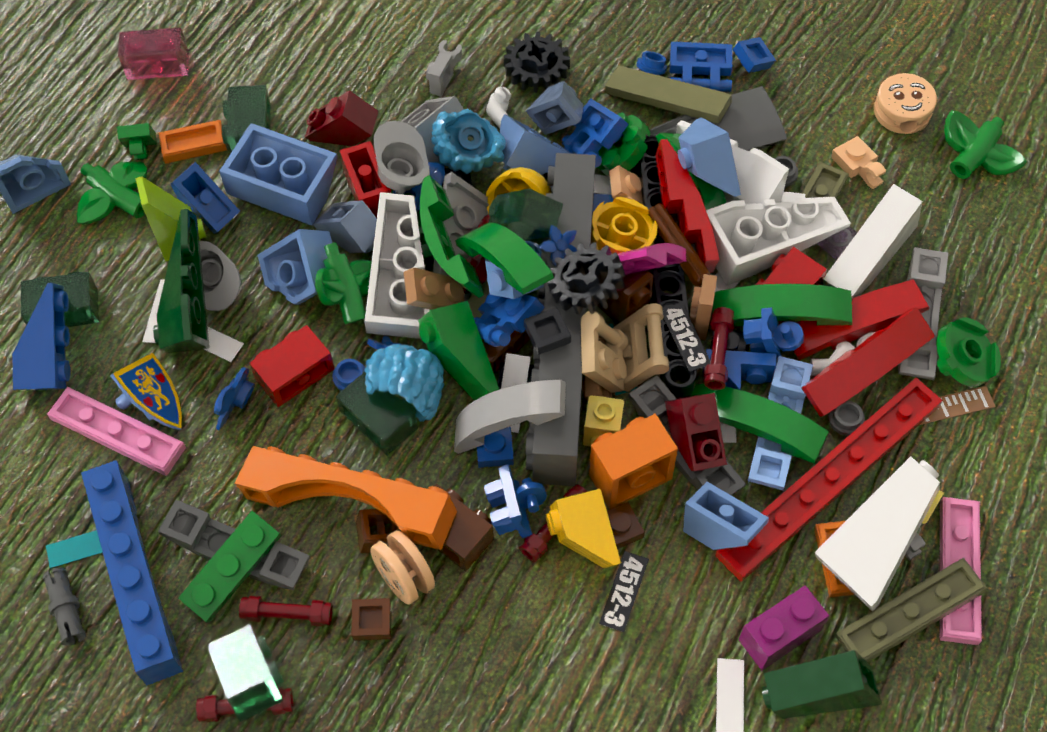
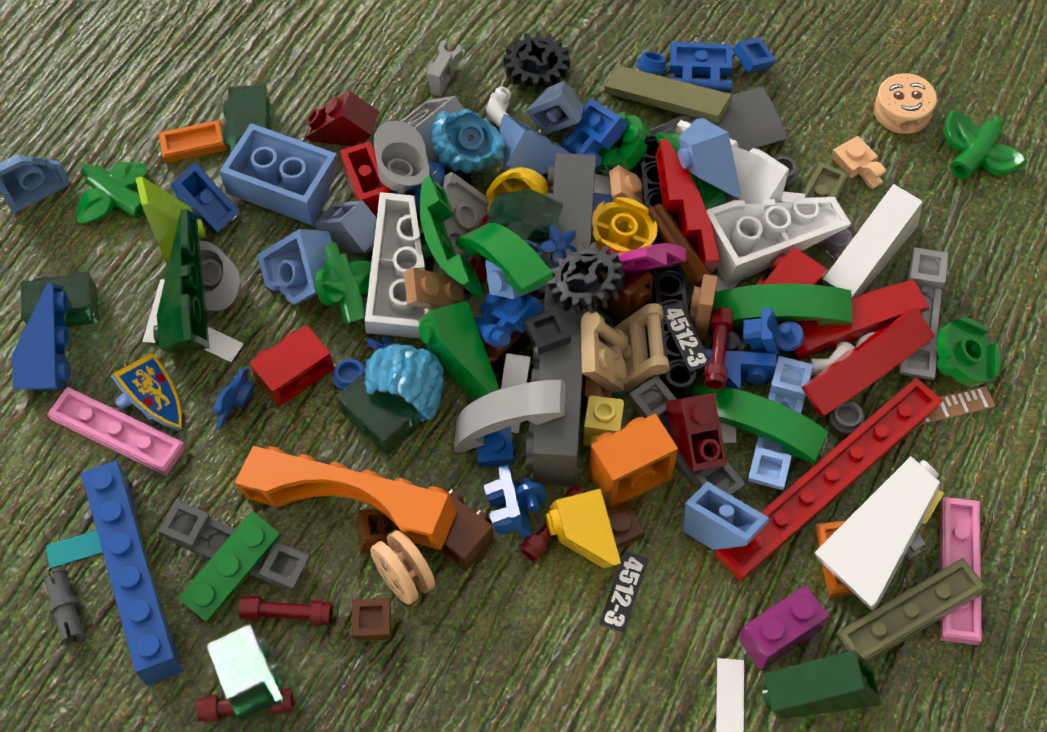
green tile [117,123,157,160] -> none
clear pink brick [118,27,189,80] -> none

